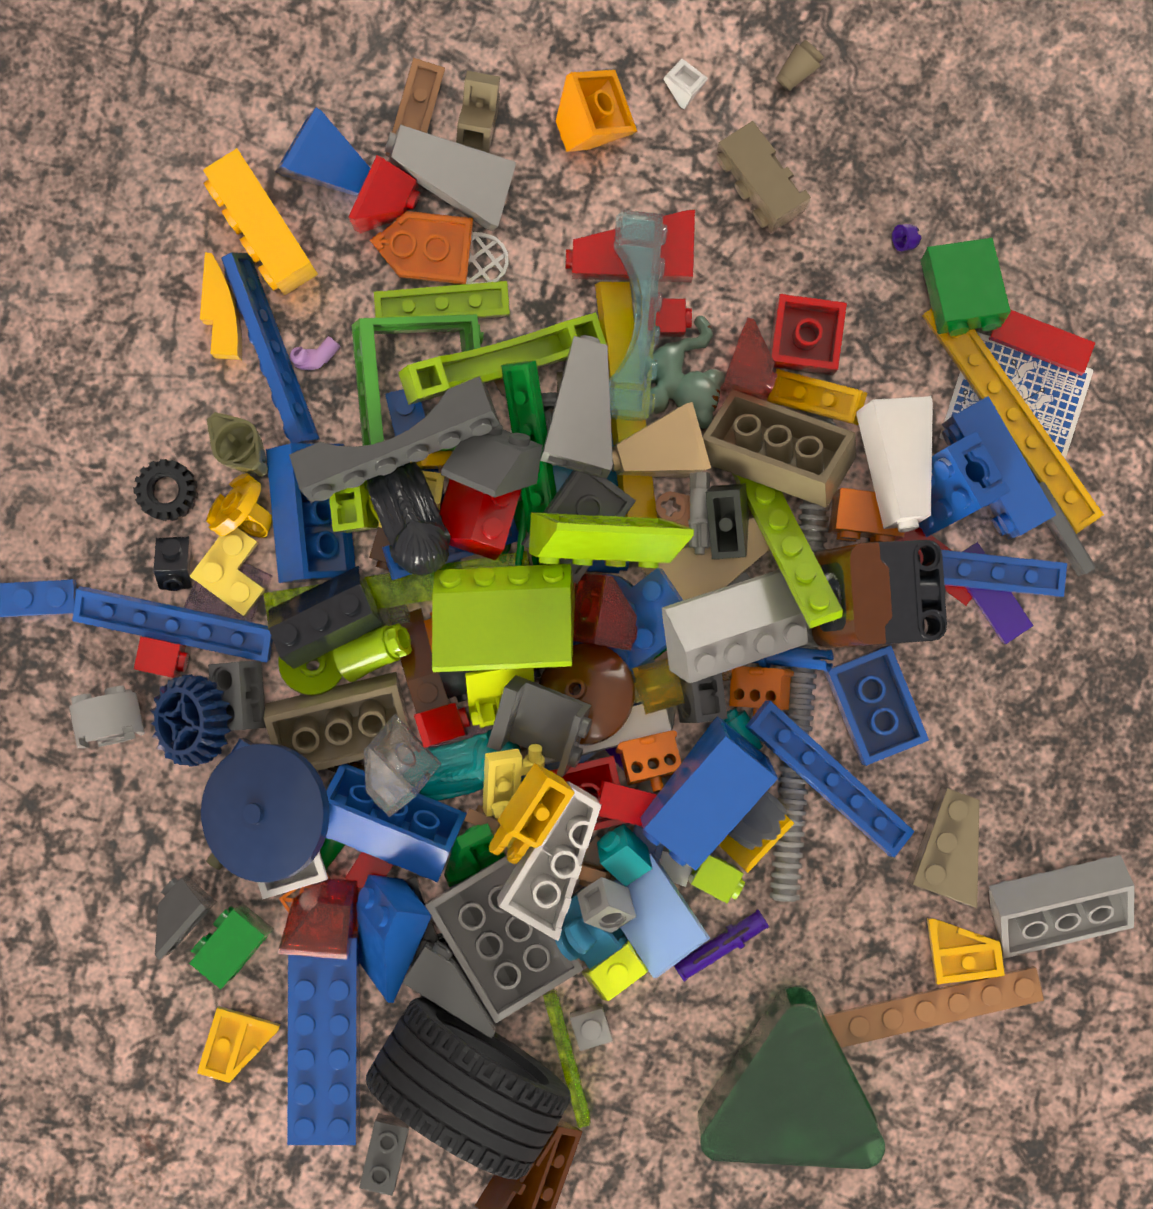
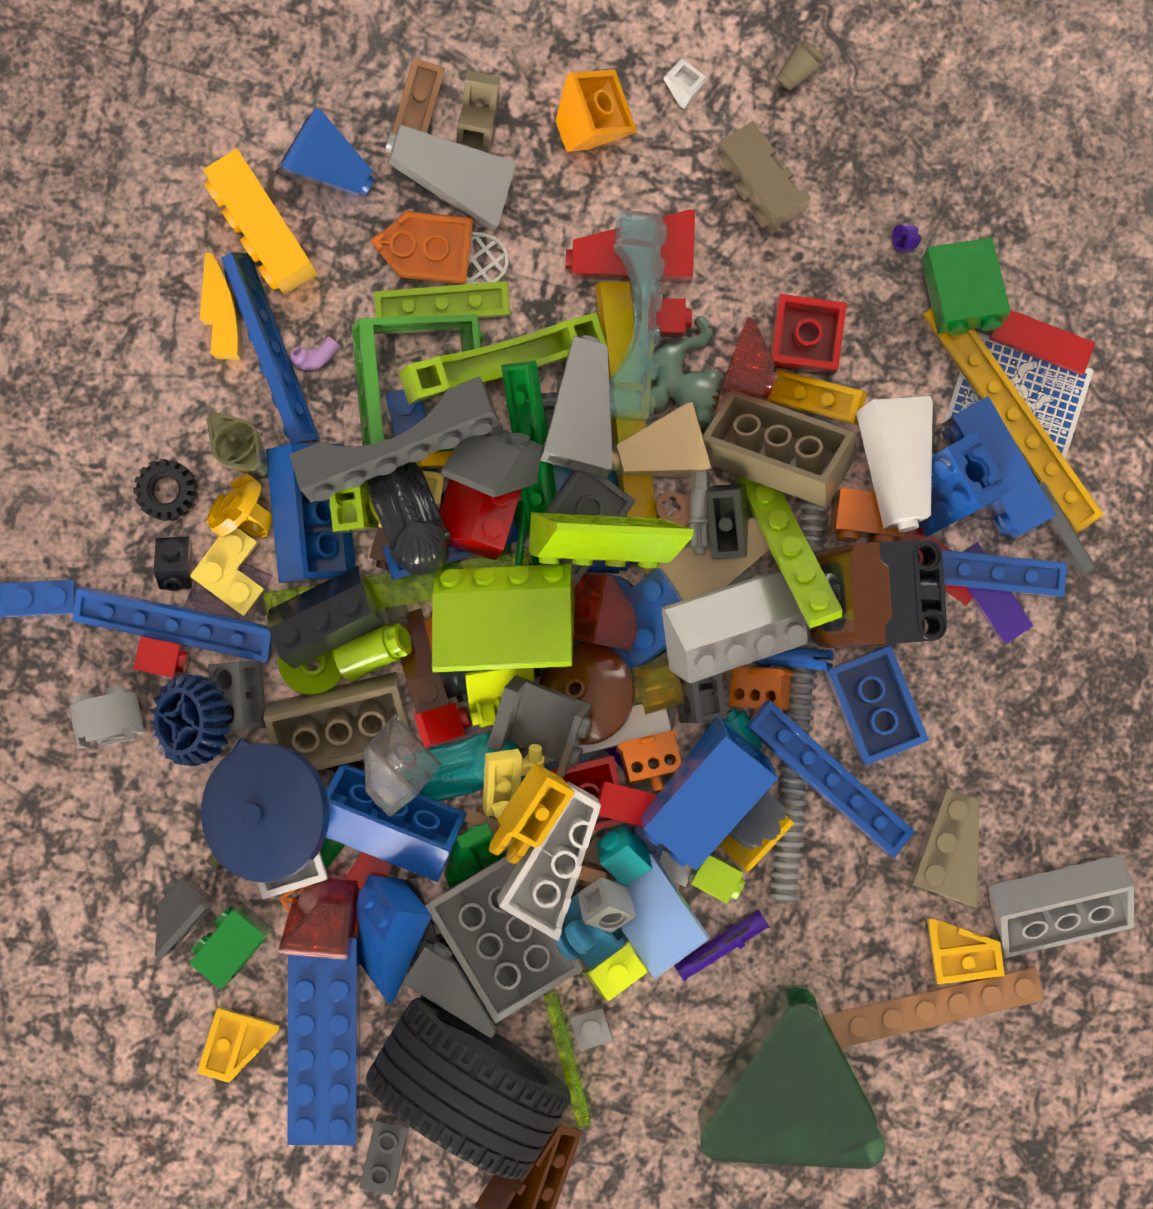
red slope [348,155,421,233] -> none

